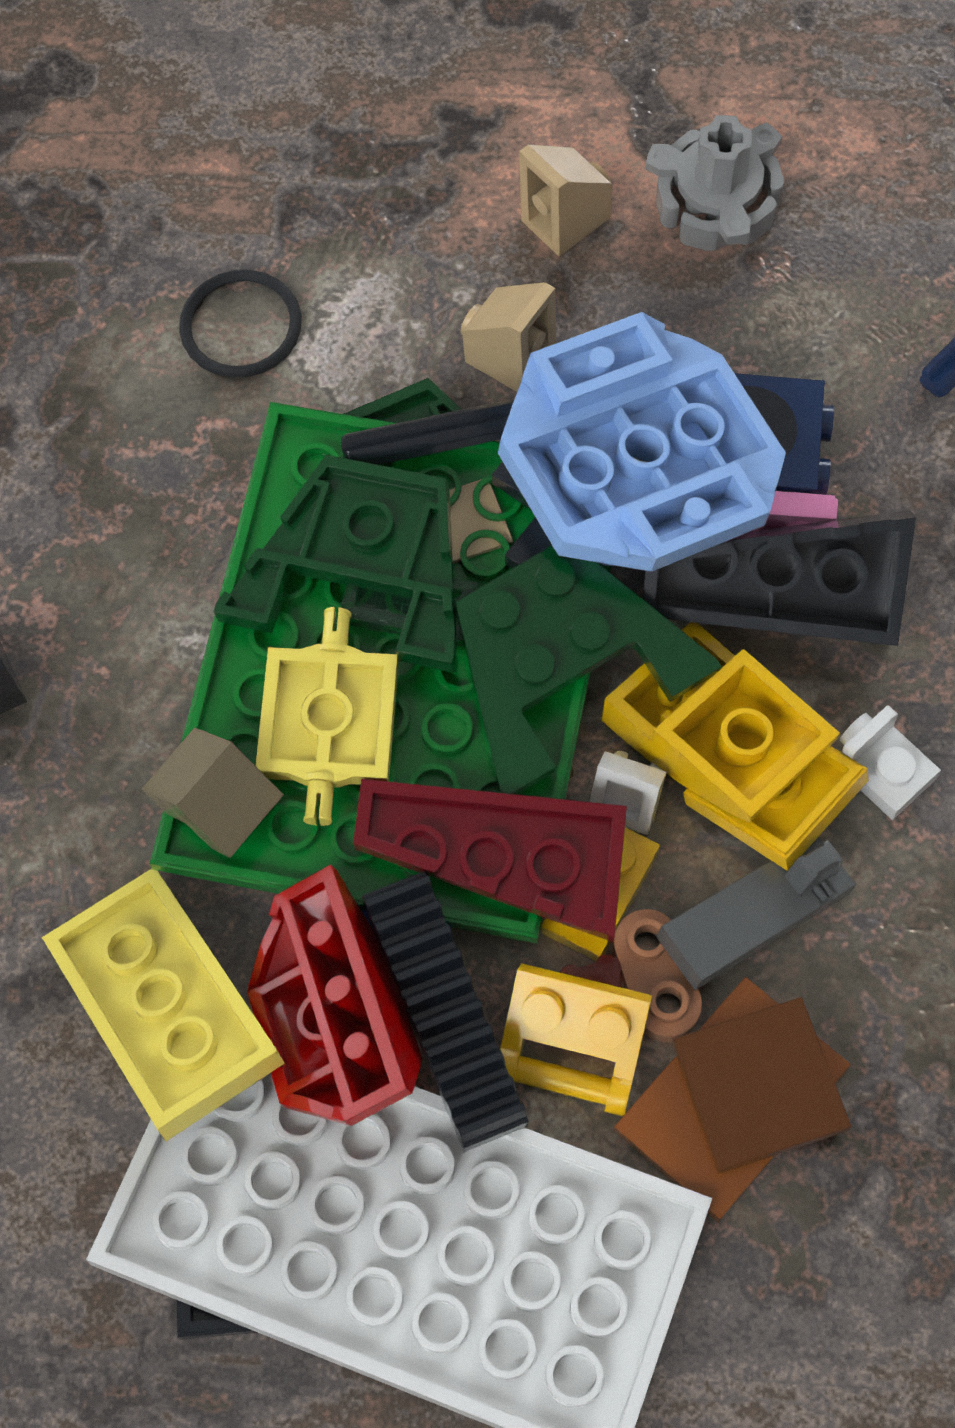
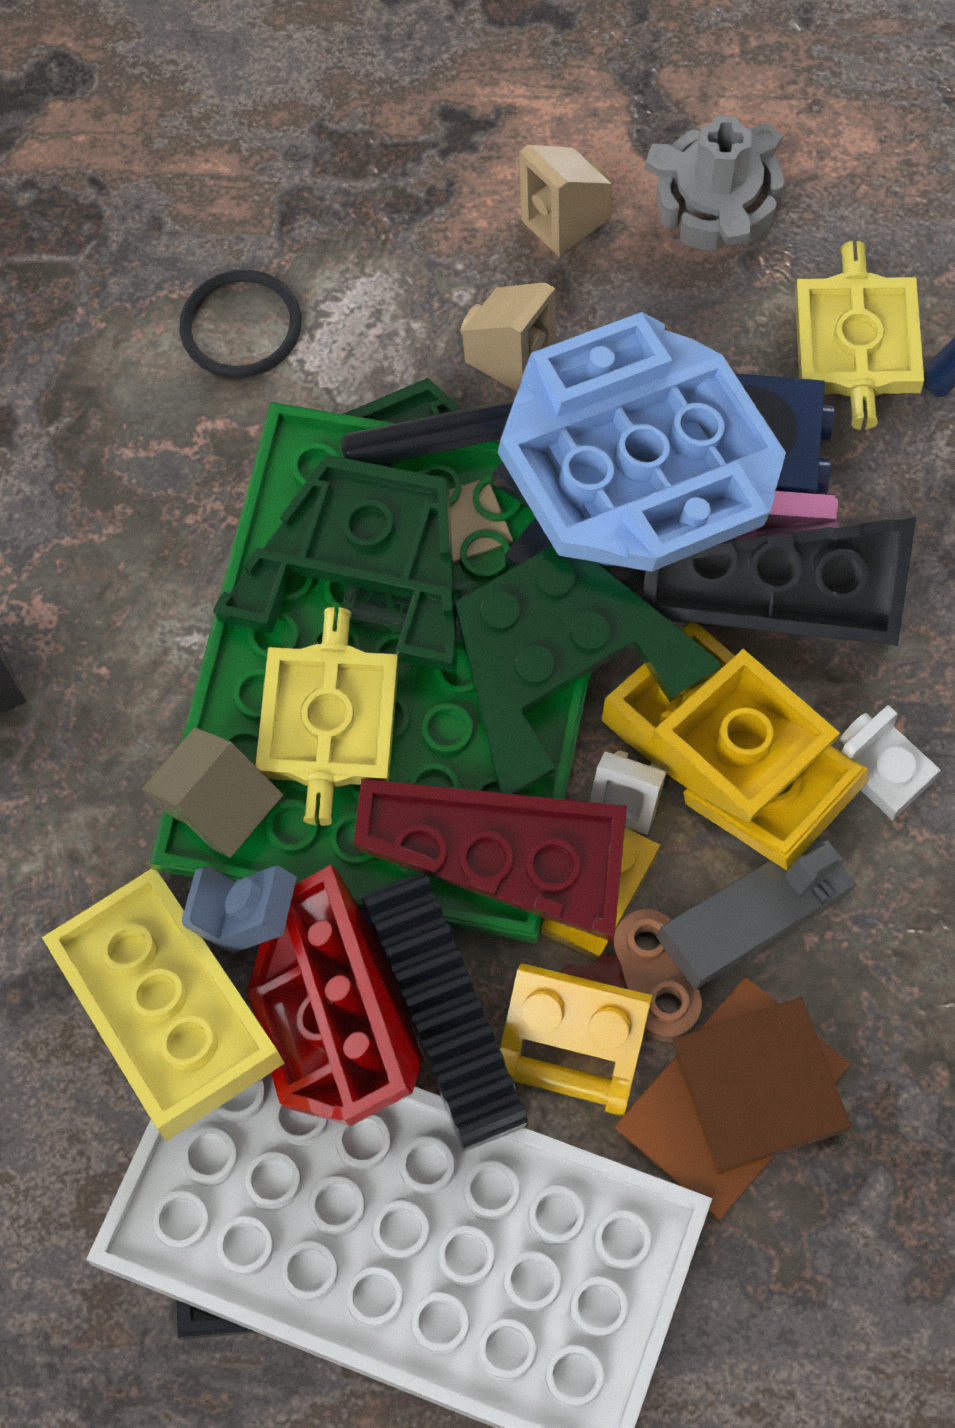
none -> sand blue bracket [182,865,297,954]
none -> light yellow plate [795,241,924,430]

